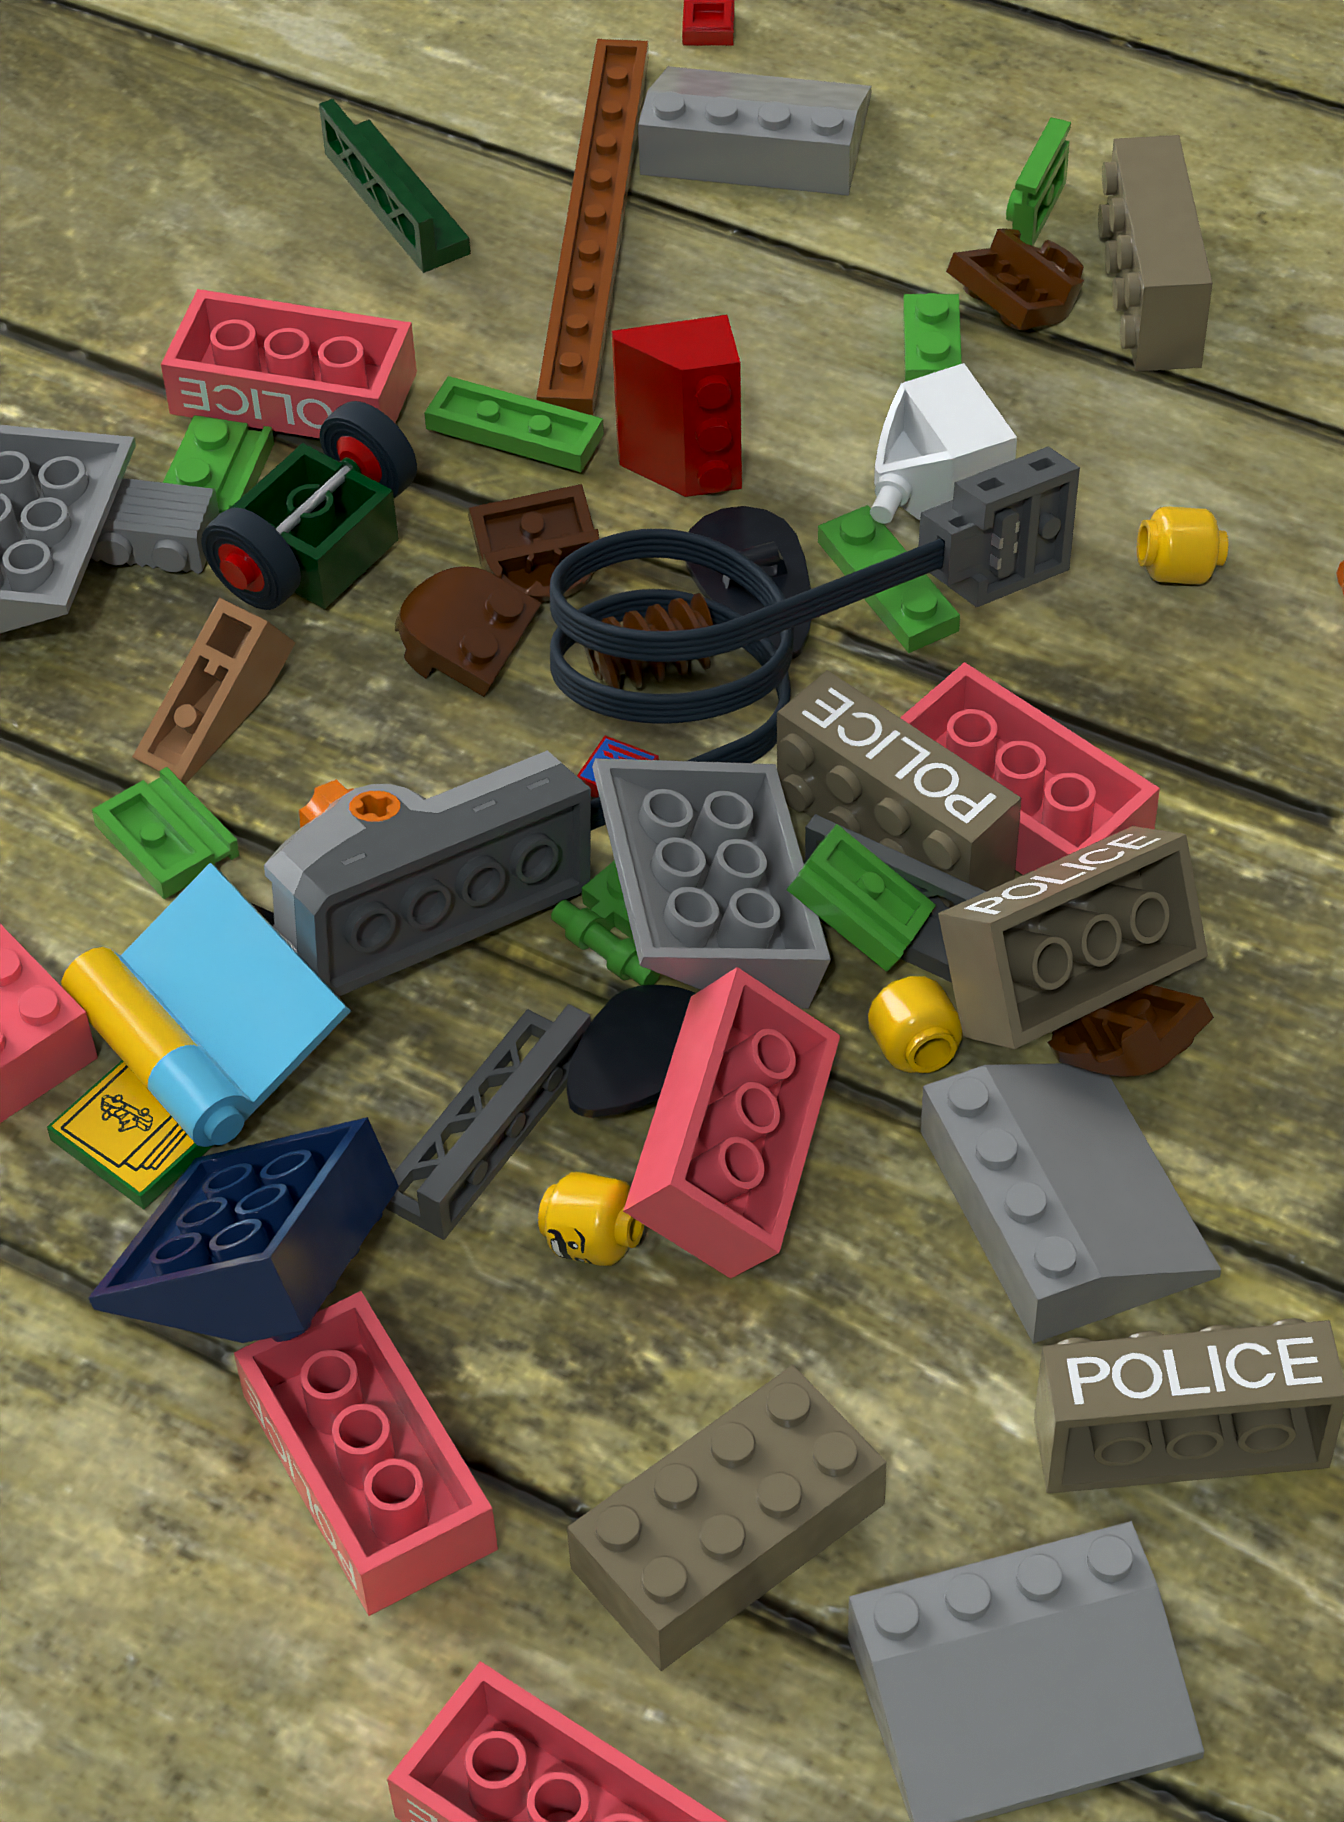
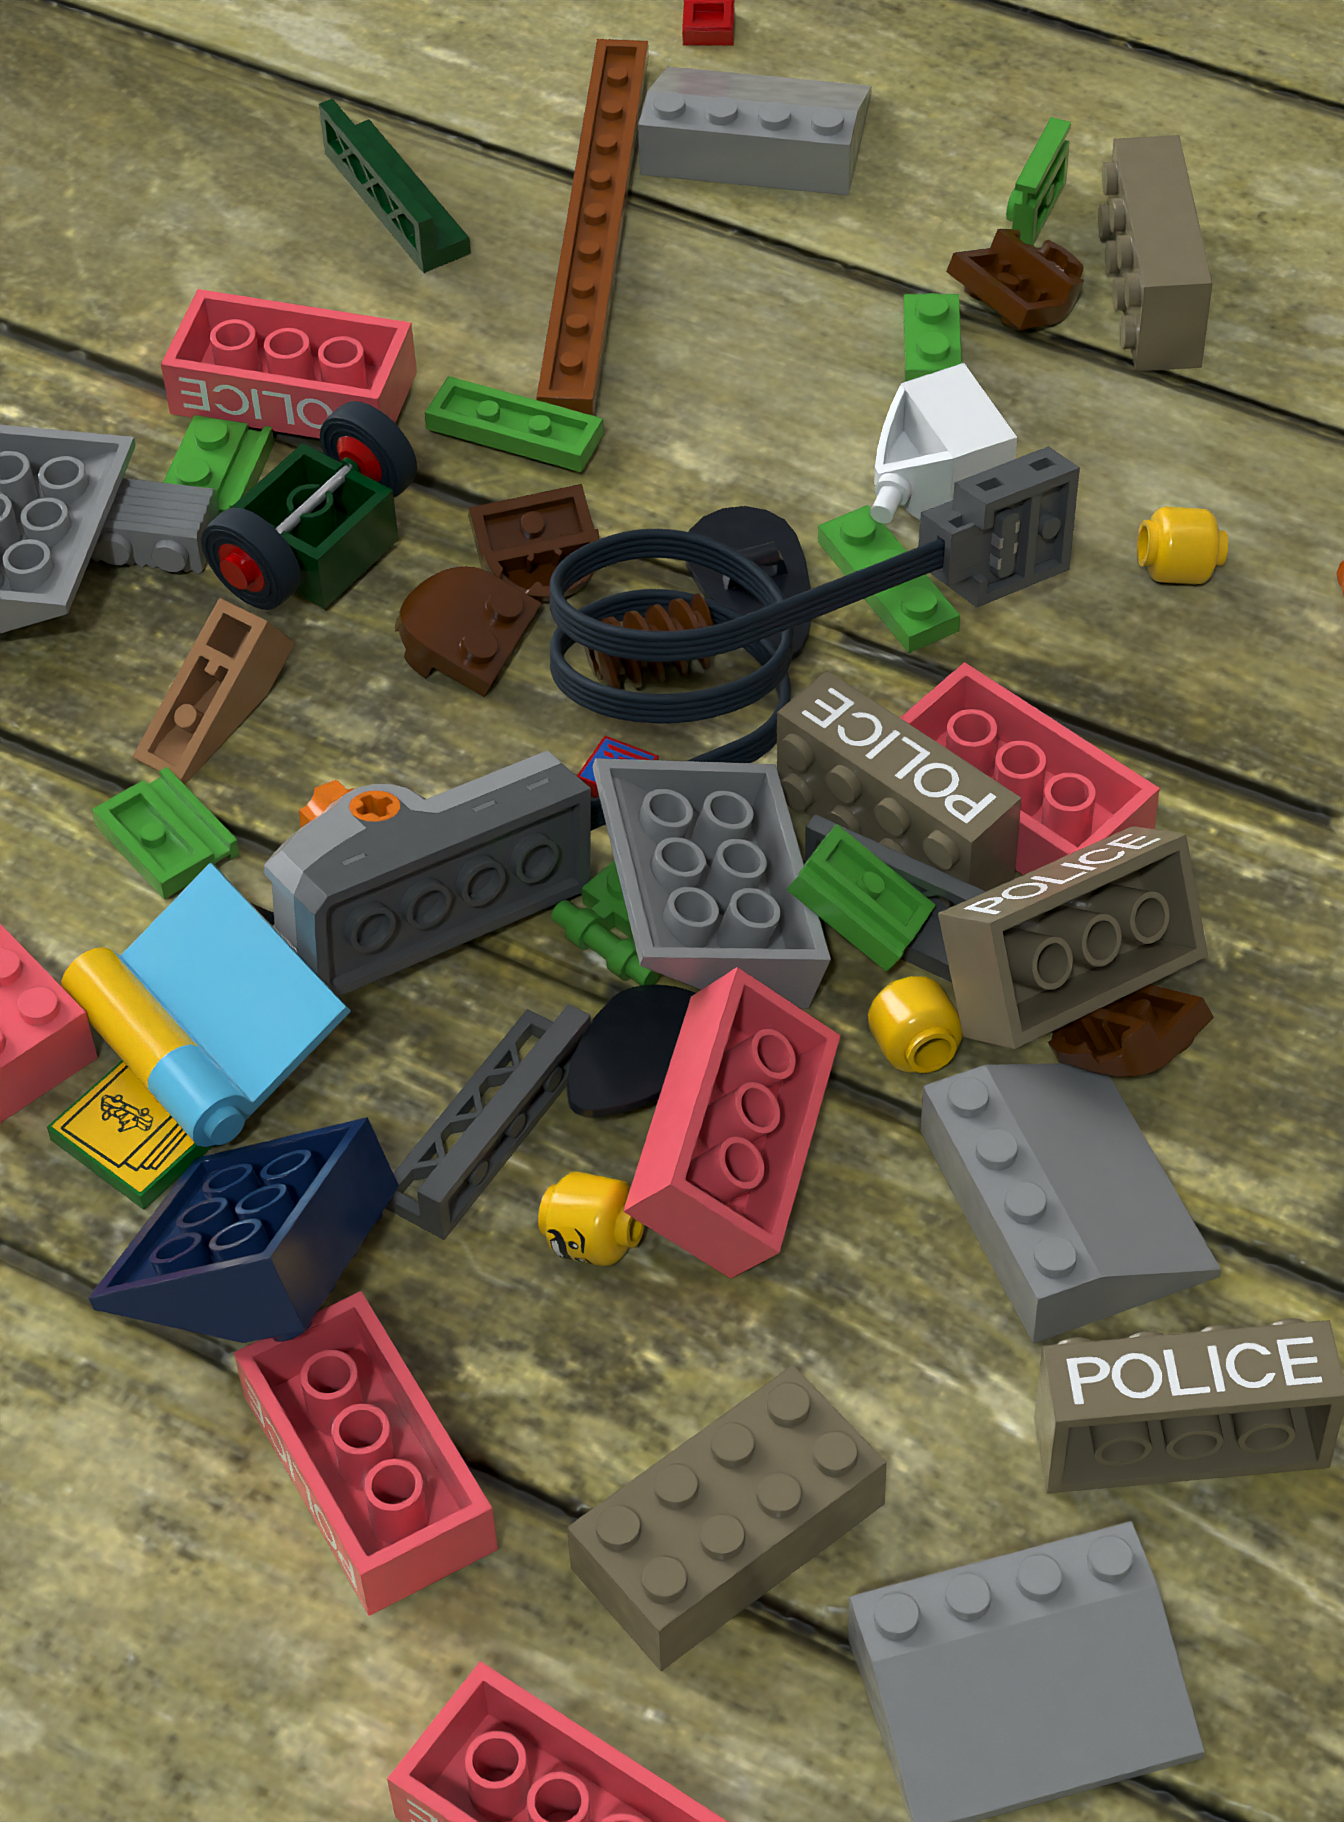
red slope [612,314,742,497] -> none

